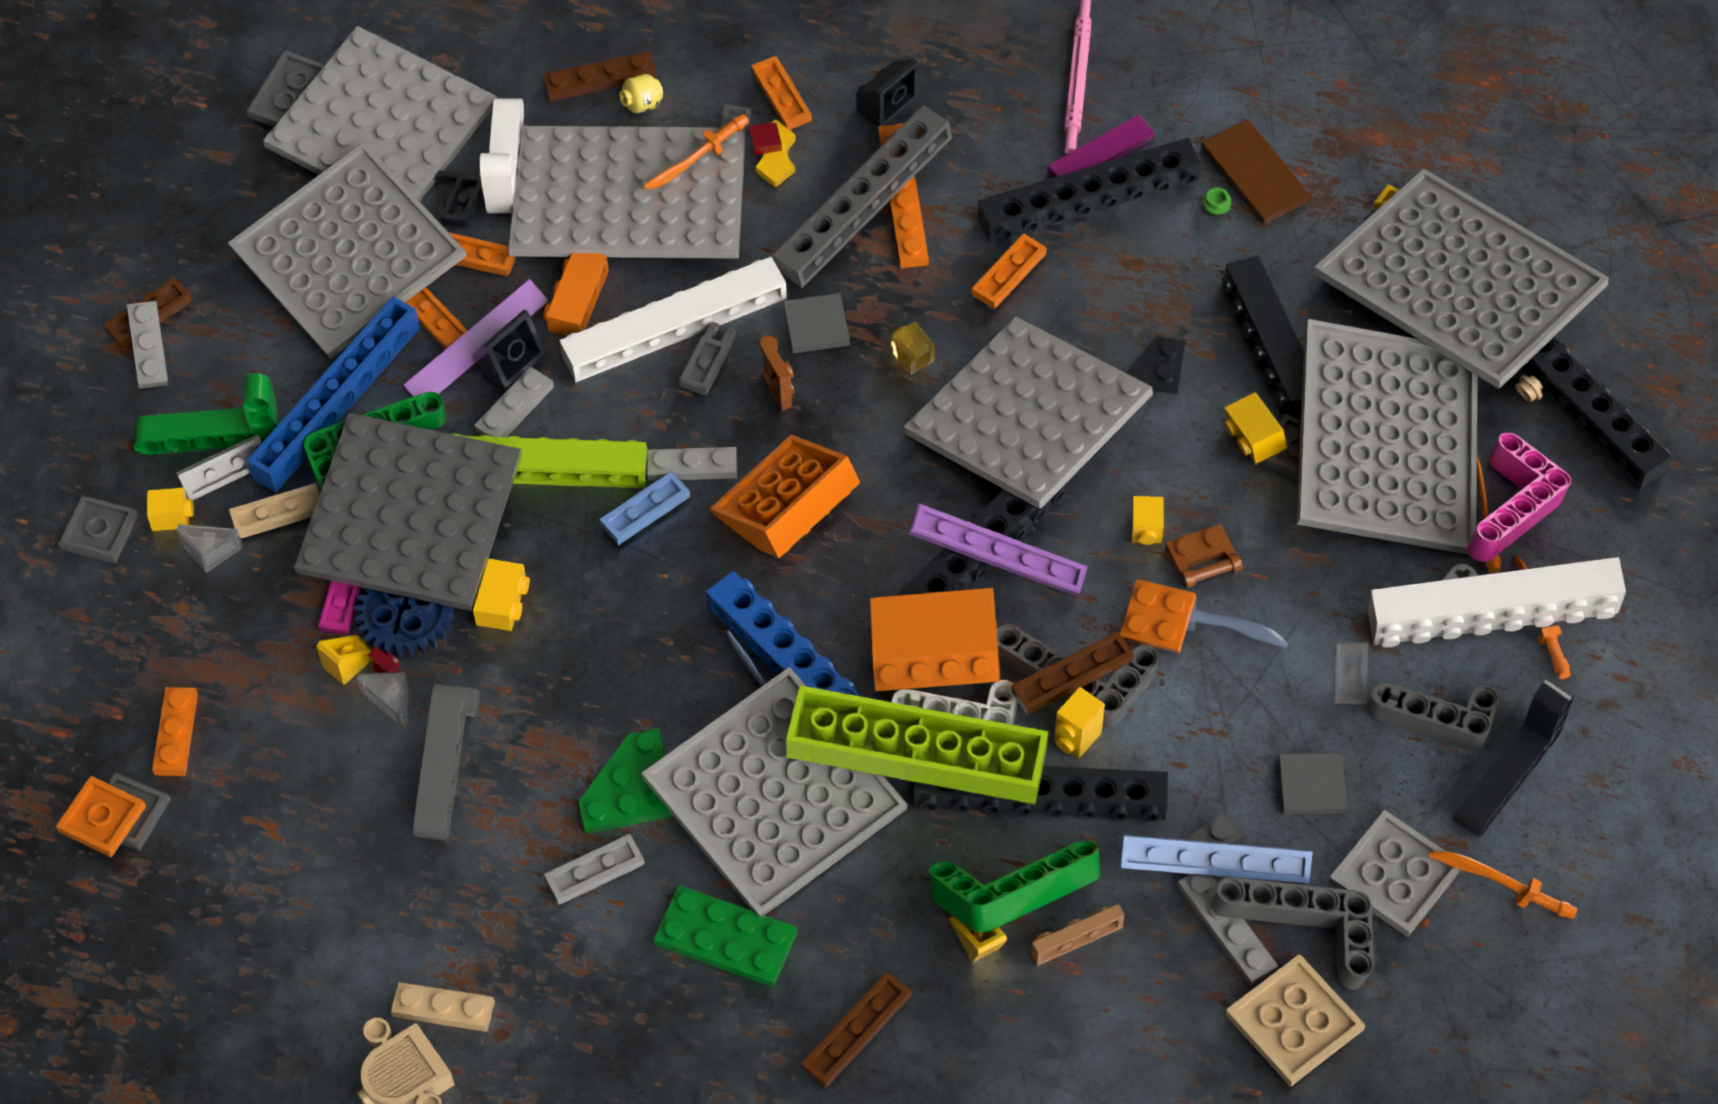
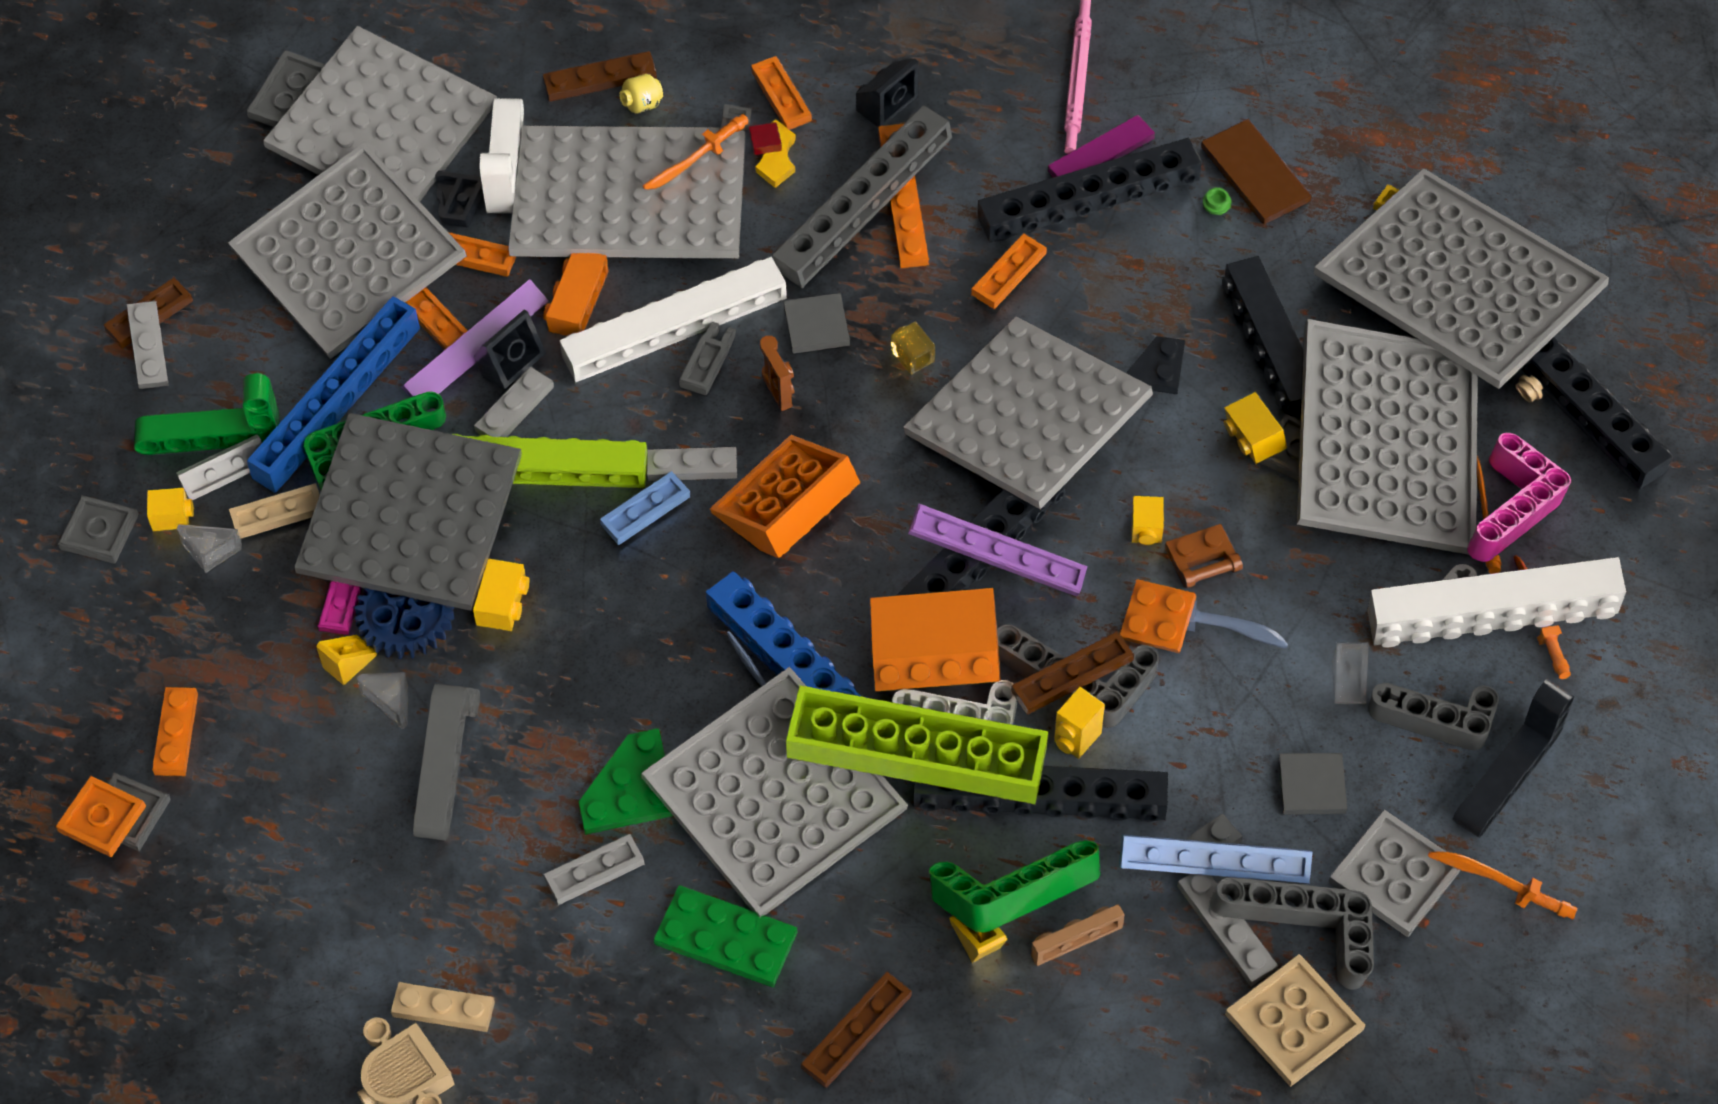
dark red plate [368,647,402,687] -> none

